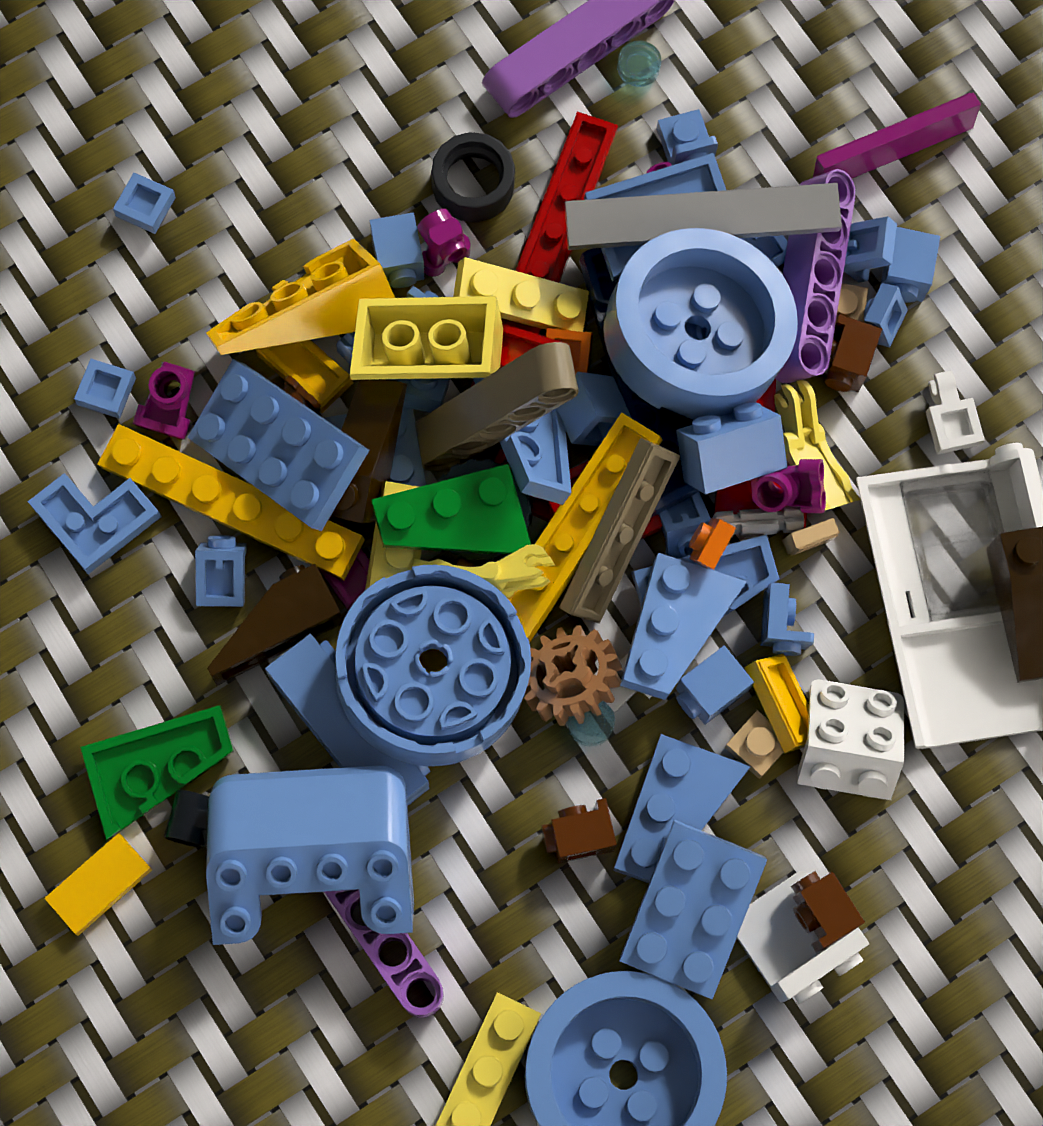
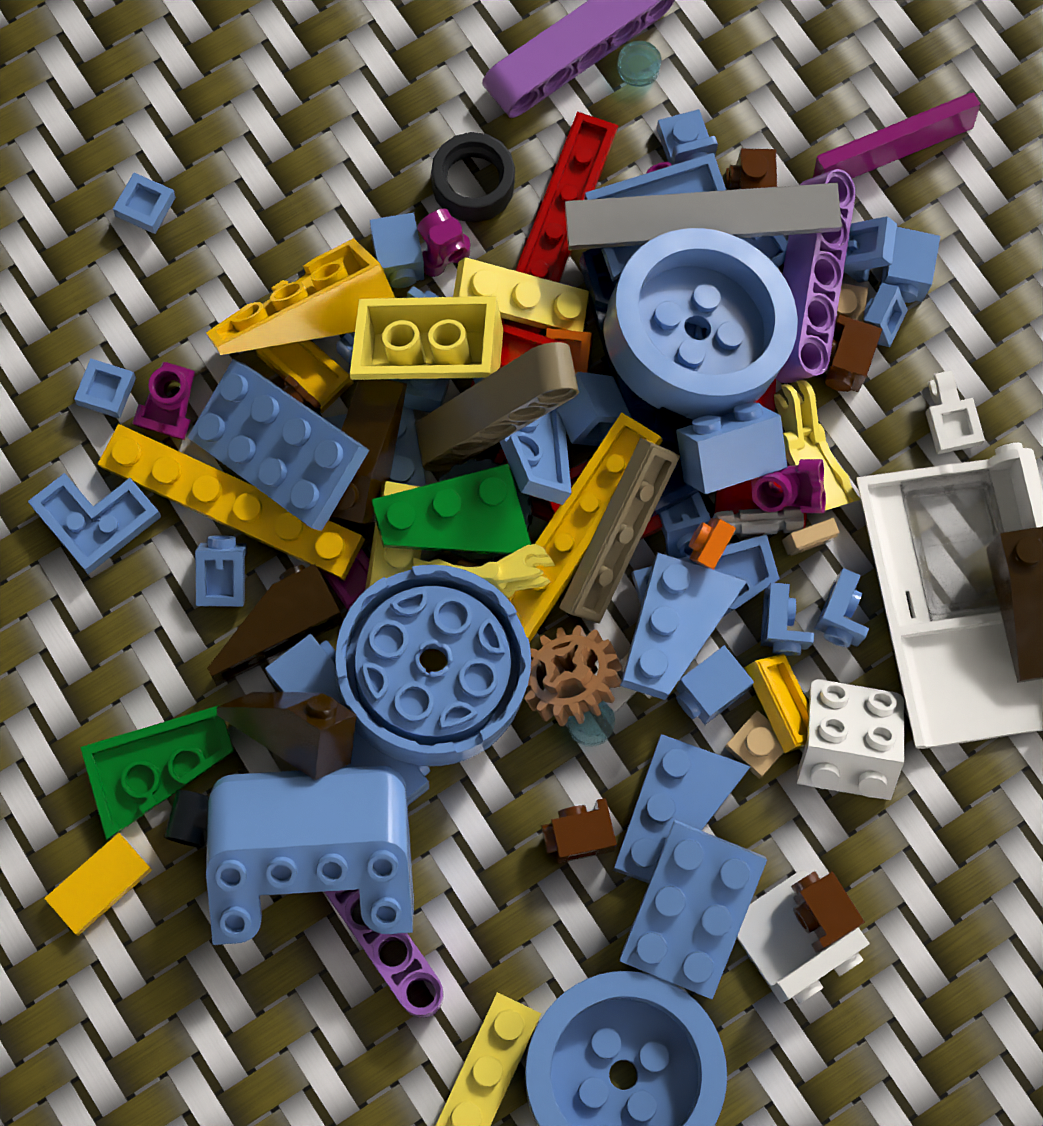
none -> dark brown slope [217,692,357,780]
none -> reddish brown brick [726,148,777,190]
none -> medium blue bracket [814,568,869,647]

